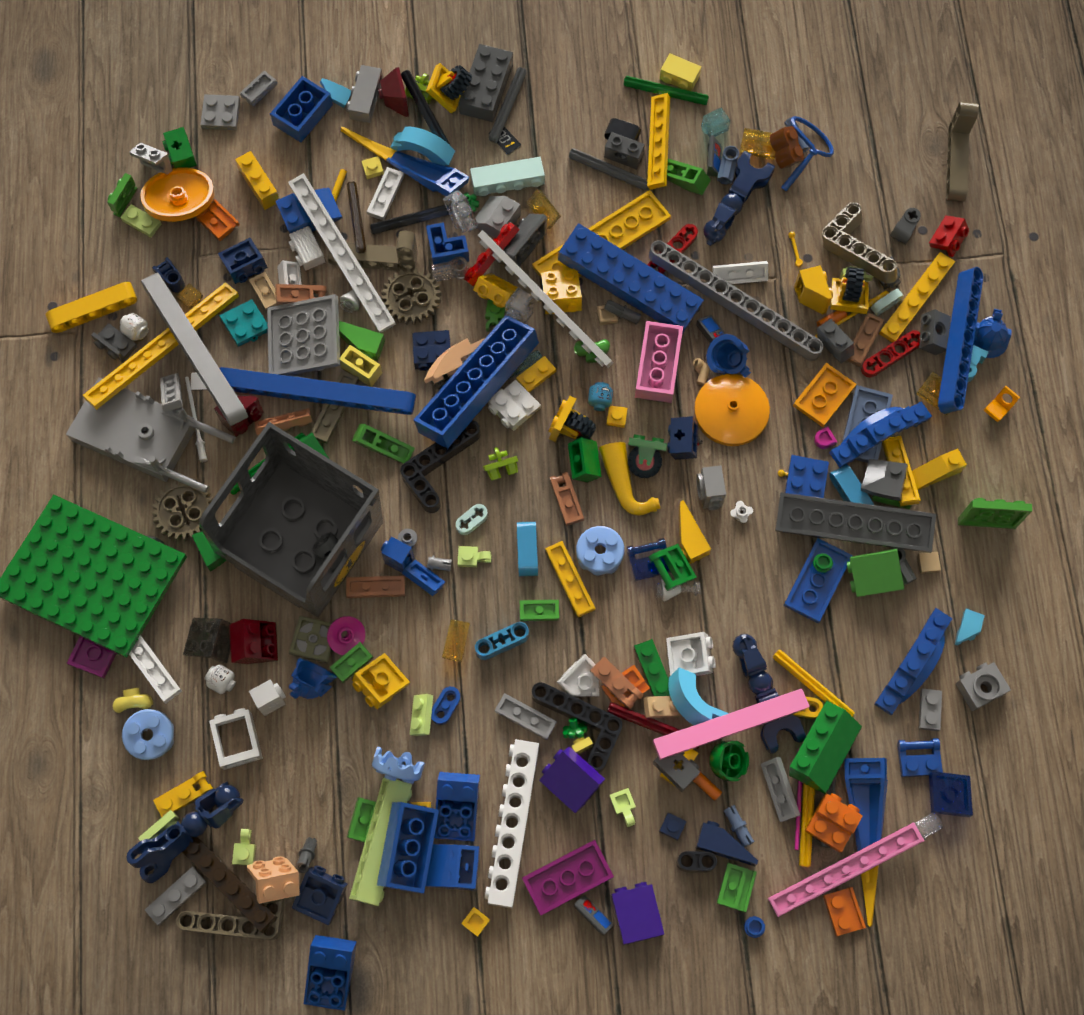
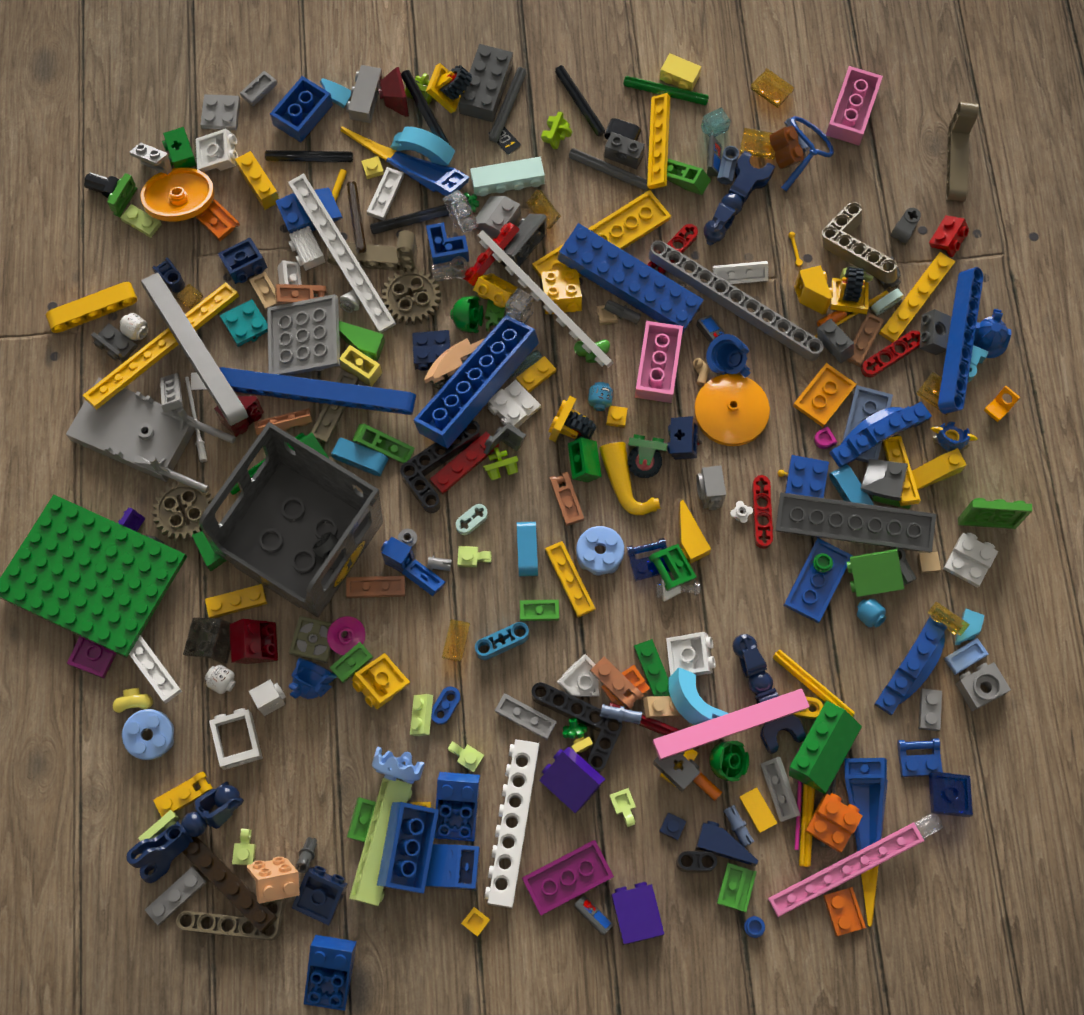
none -> black piece [84,172,119,198]
none -> dark purple tile [118,507,145,532]
none -> white plate [196,129,238,172]
none -> yellow plate [205,584,267,619]
none -> black axle [265,150,353,162]
none -> dark azure beam [331,438,389,476]
none -> red plate [430,431,499,495]
none -> yellowish green plate [448,741,484,773]
none -> green cylinder [450,296,484,333]
none -> dark grey bracket [484,423,526,455]
none -> lime hips [541,112,573,149]
none -> black axle [555,65,605,136]
none -> sand blue pin [600,704,642,725]
none -> yellow tile [739,787,777,834]
none -> clear yellow plate [750,68,794,108]
none -> red beam [752,475,773,549]
none -> bright pink brick [826,66,883,145]
none -> dark azure head [857,599,886,628]
none -> clear yellow plate [927,601,970,636]
none -> blue hair [930,422,978,451]
none -> white plate [943,533,998,588]
none -> light blue tile [944,638,989,675]

